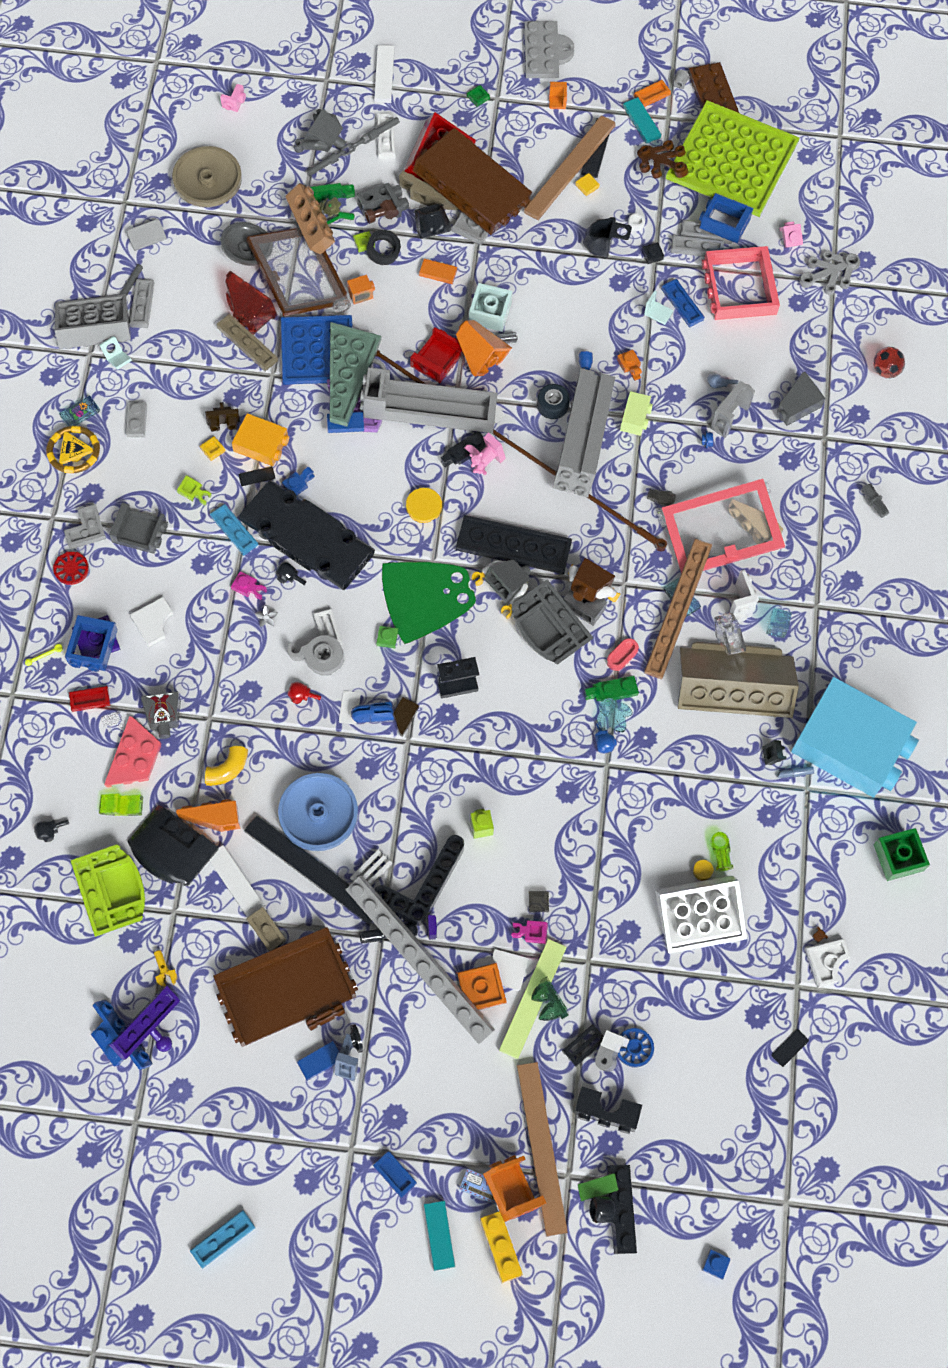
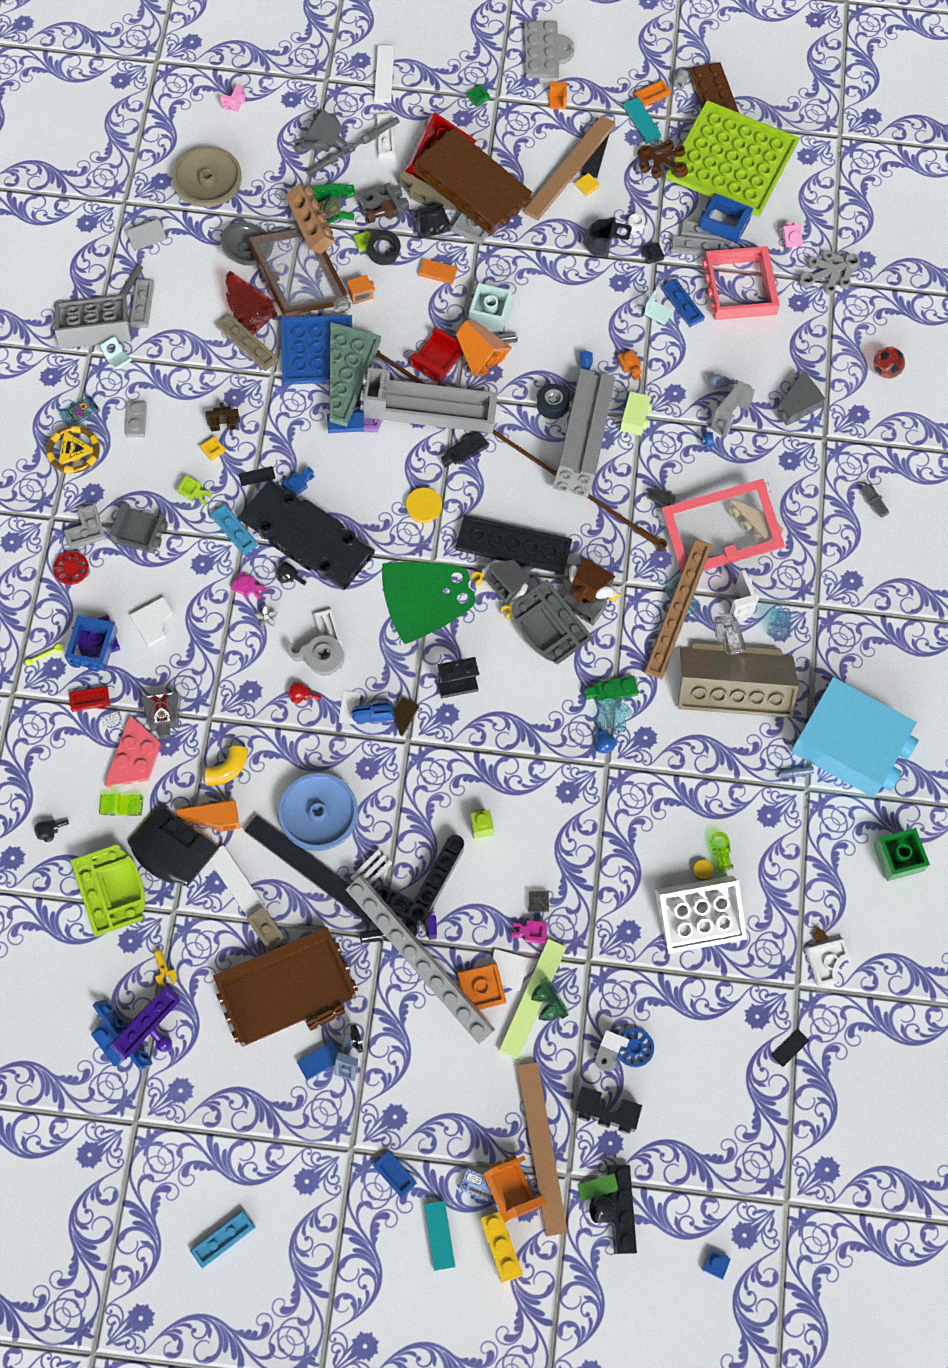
light orange brick [232,413,289,466] -> none
bright green plate [376,626,398,649] -> none
bright pink piece [465,432,506,475] -> none
black tile [562,1024,604,1067] -> none
coral tile [607,638,639,671] -> none
pearl dark grey tile [762,740,787,765] -> none

